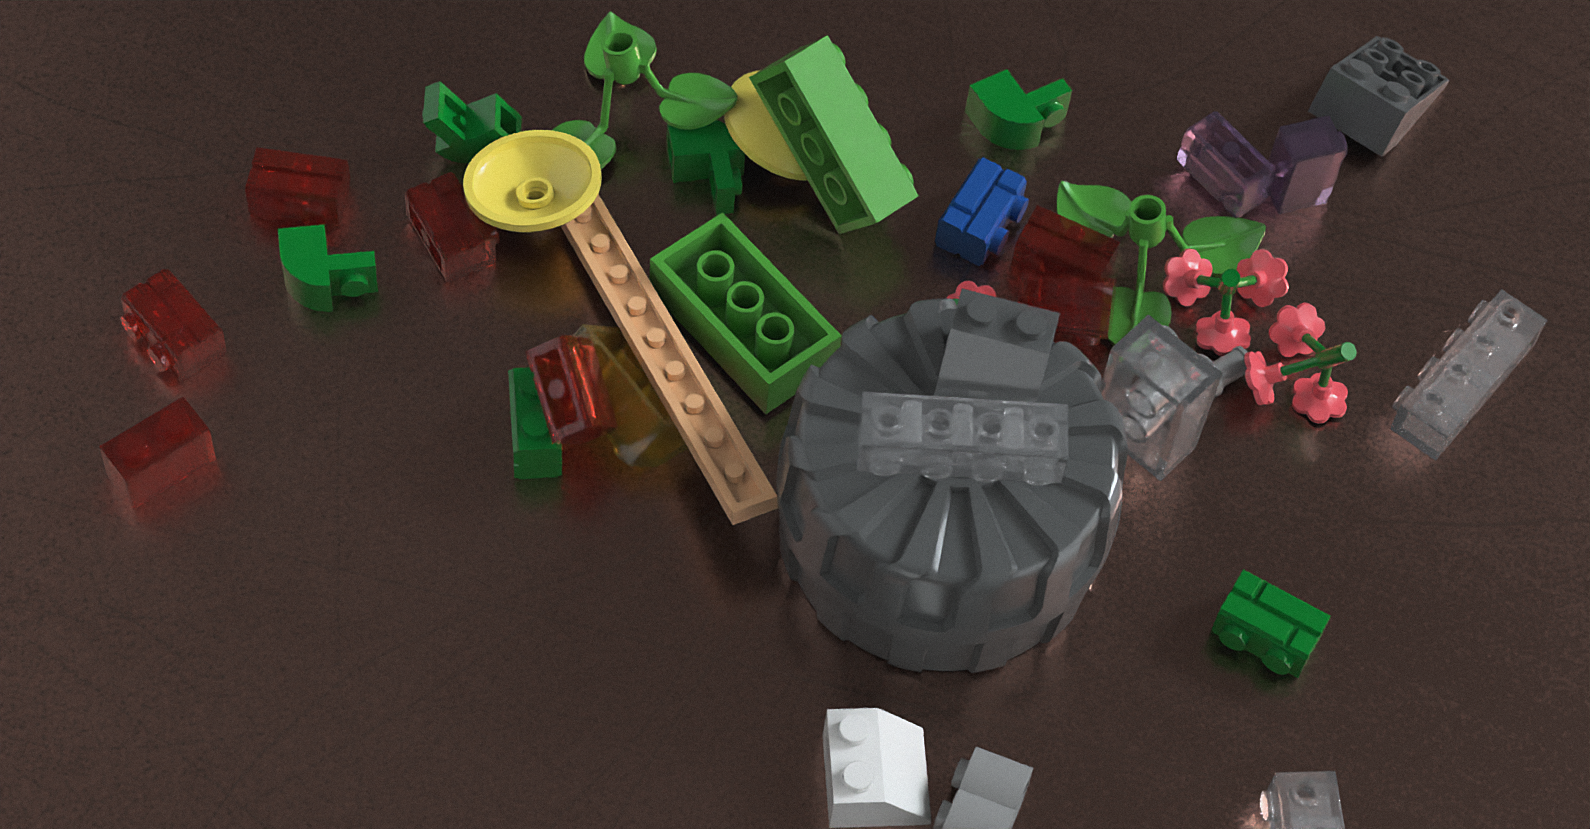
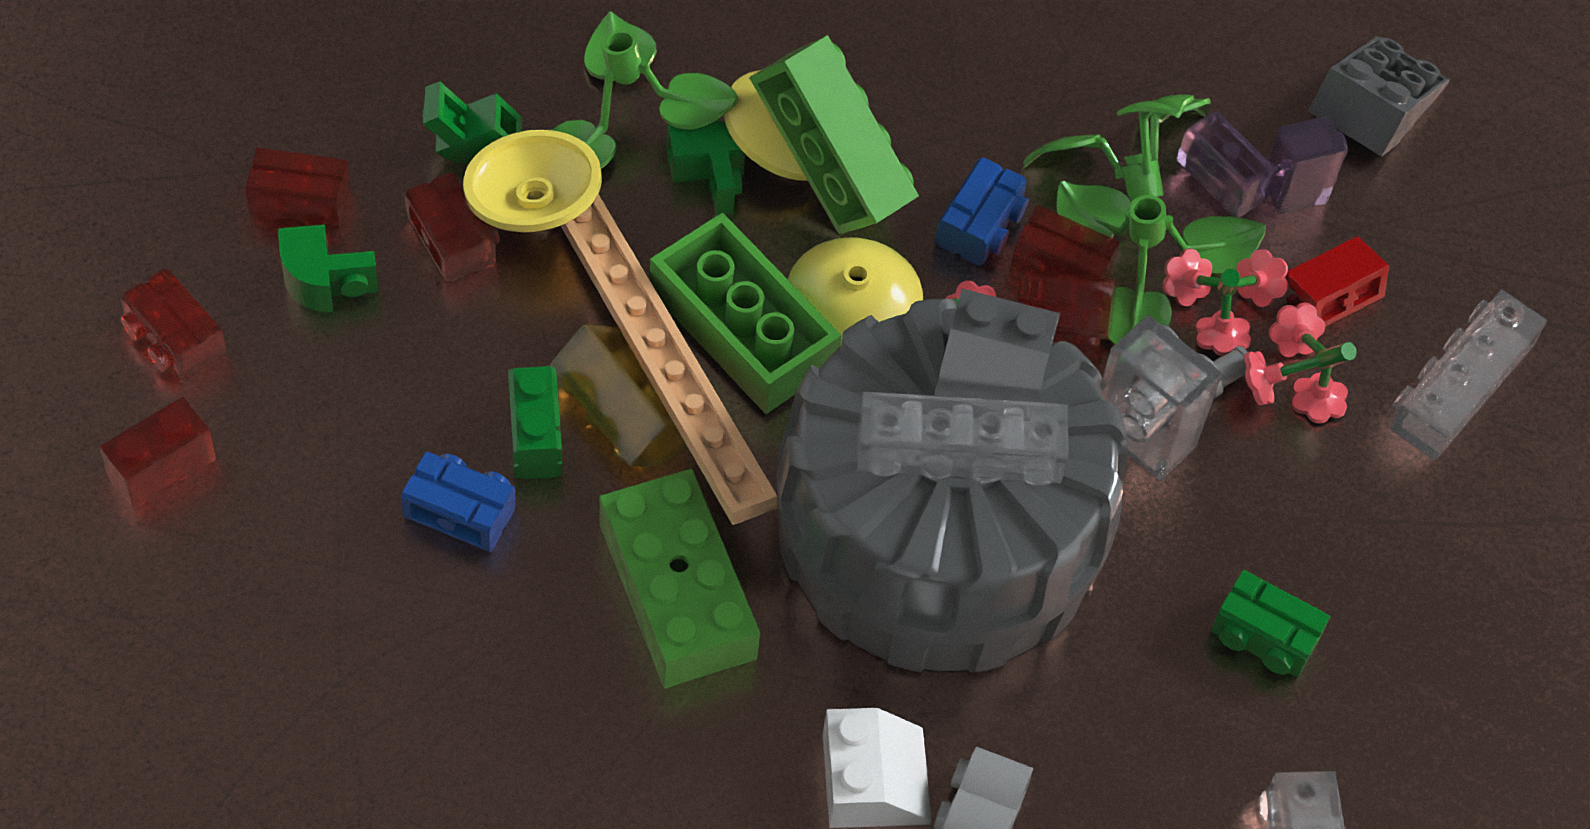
clear red brick [526,335,619,445] -> none
green brick [965,69,1072,150] -> none
none -> blue brick [401,451,516,552]
none -> bright green brick [599,468,760,689]
none -> light yellow dish [788,237,923,346]
none -> bright green plant [1023,95,1211,202]
none -> red hinge [1285,236,1389,326]

